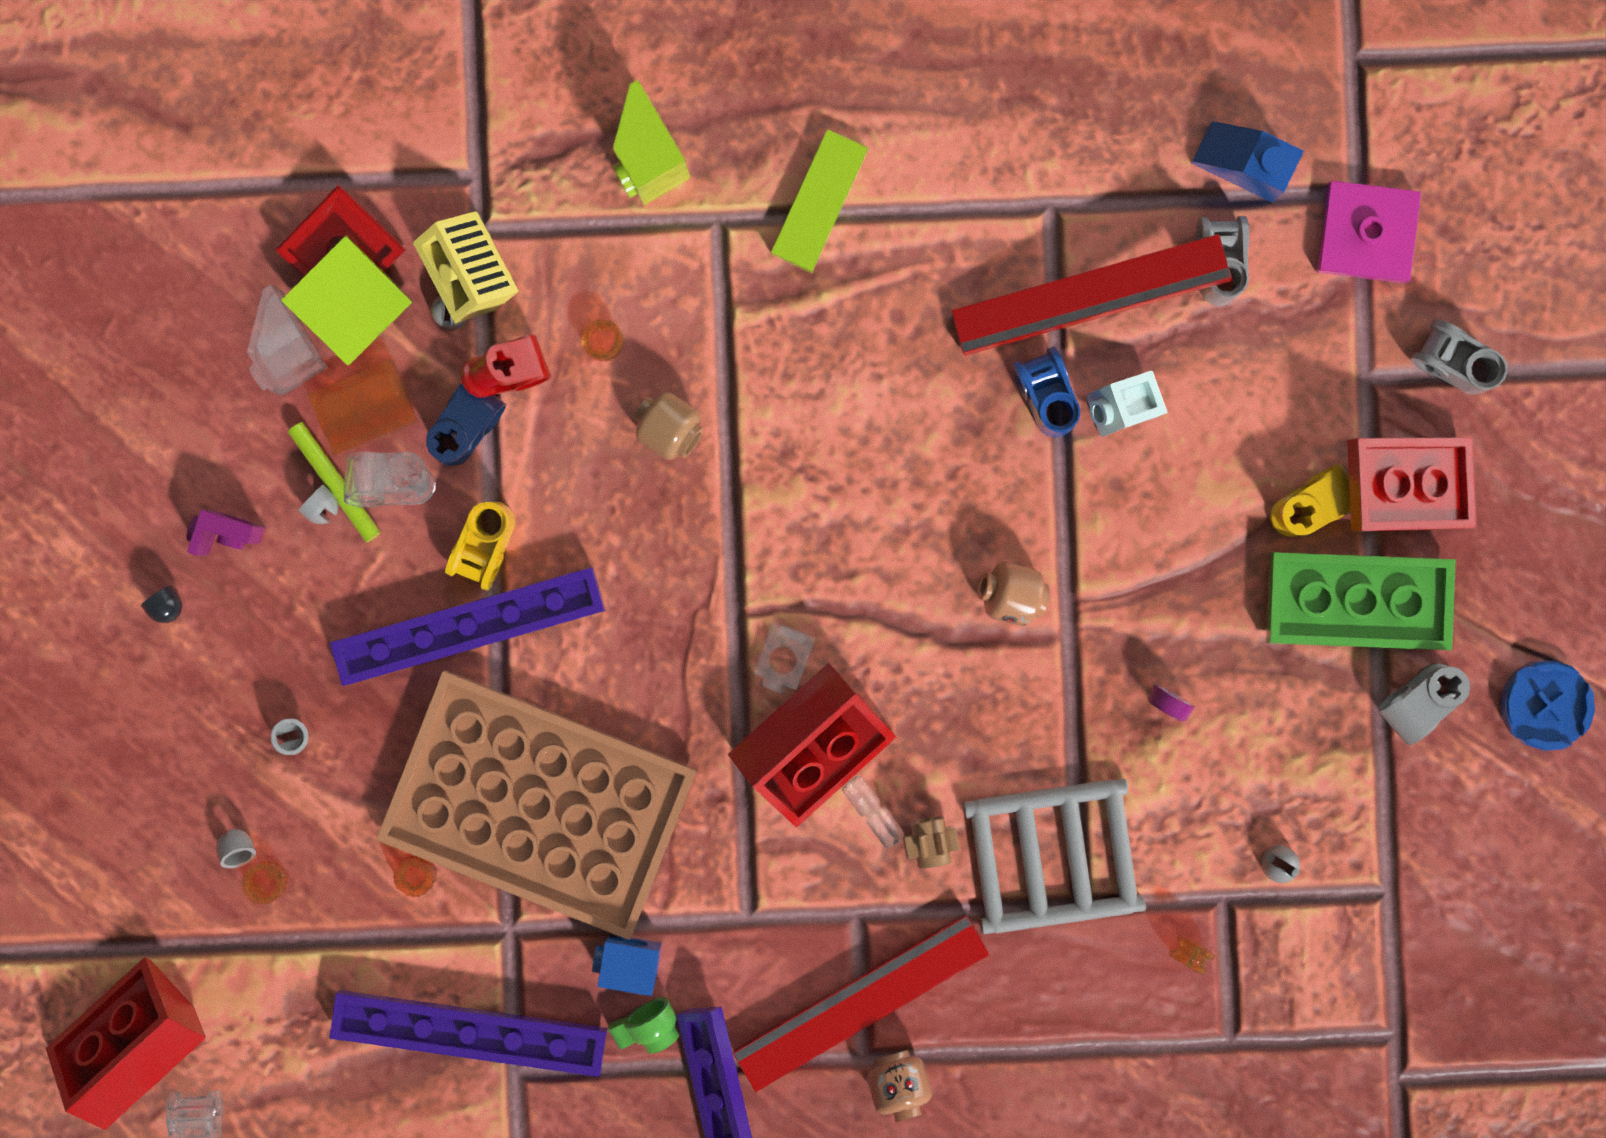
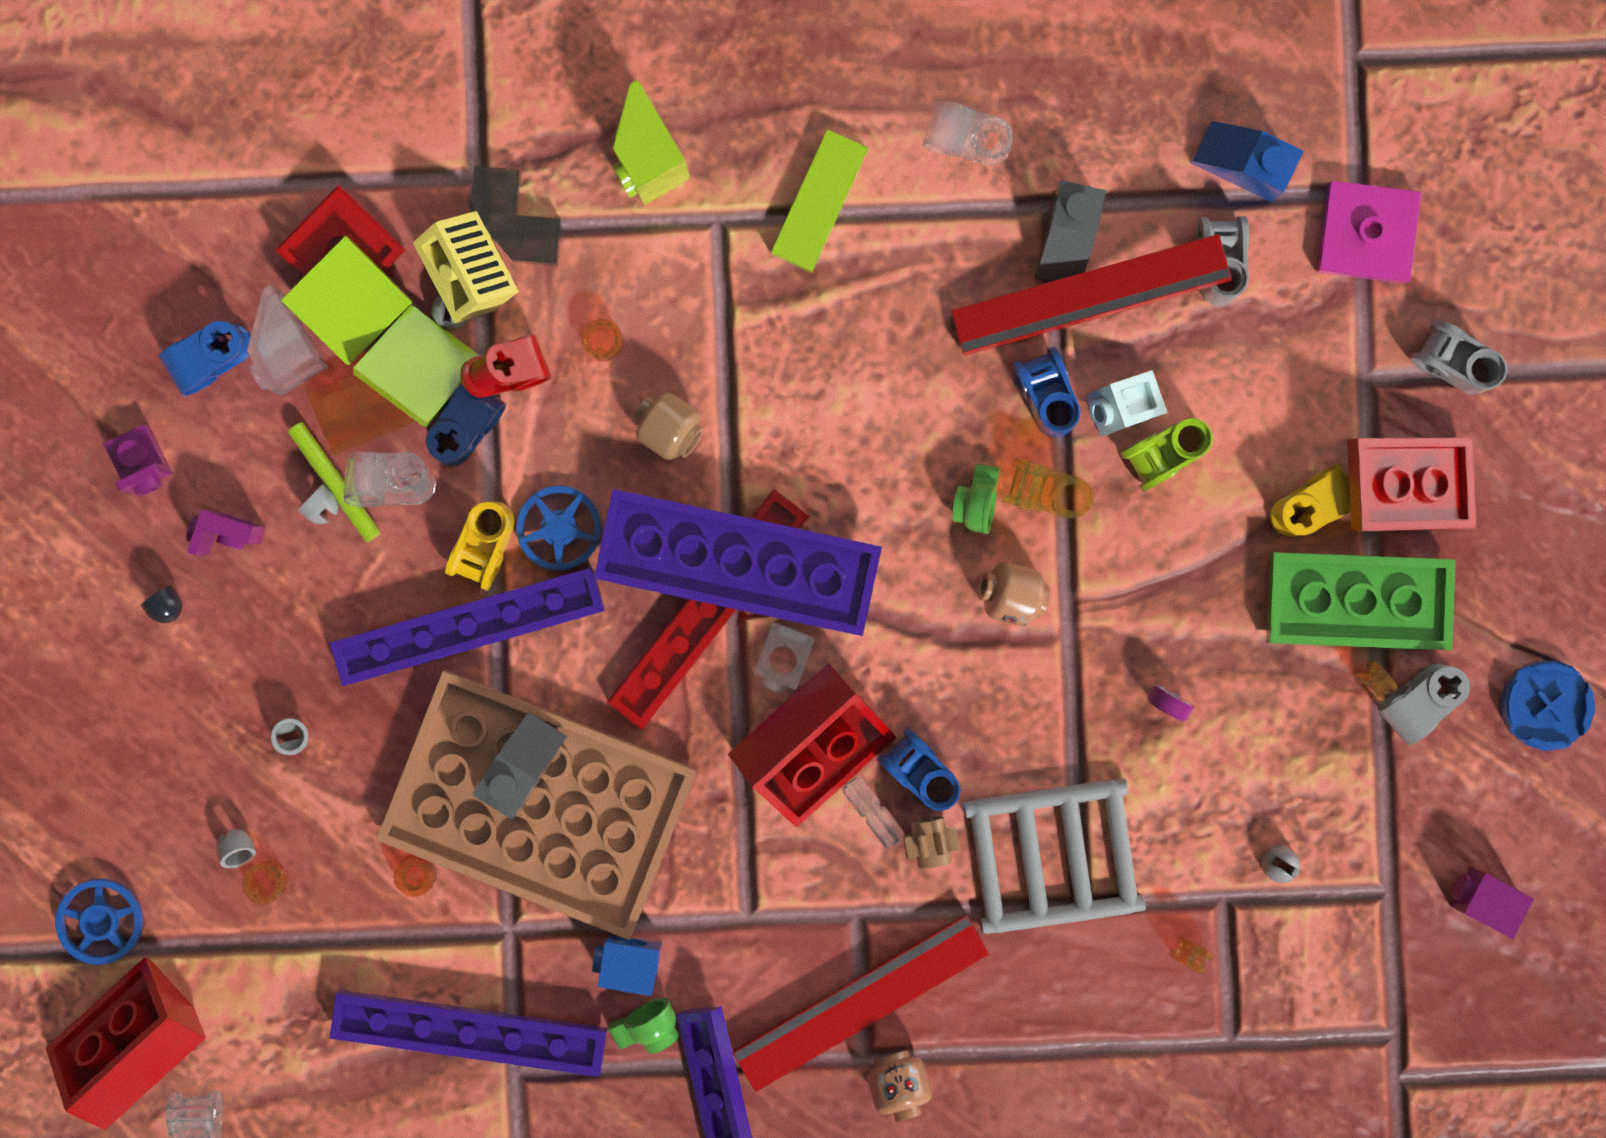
none -> blue wheel [55,879,144,965]
none -> magenta bracket [103,424,173,497]
none -> blue piece [158,321,253,397]
none -> lime tile [353,304,480,428]
none -> clear smoke tile [470,166,562,266]
none -> dark grey slope [472,712,568,820]
none -> blue wheel [516,486,602,570]
none -> dark purple plate [594,489,882,636]
none -> red tile [607,489,810,729]
none -> blue piece [877,727,961,811]
none -> clear piece [922,100,1013,166]
none -> bright green piece [952,464,1001,534]
none -> clear yellow piece [1002,458,1094,520]
none -> dark grey slope [1035,180,1106,282]
none -> lime piece [1120,418,1213,492]
none -> clear orange bush [1353,660,1399,705]
none -> magenta brick [1450,867,1534,939]

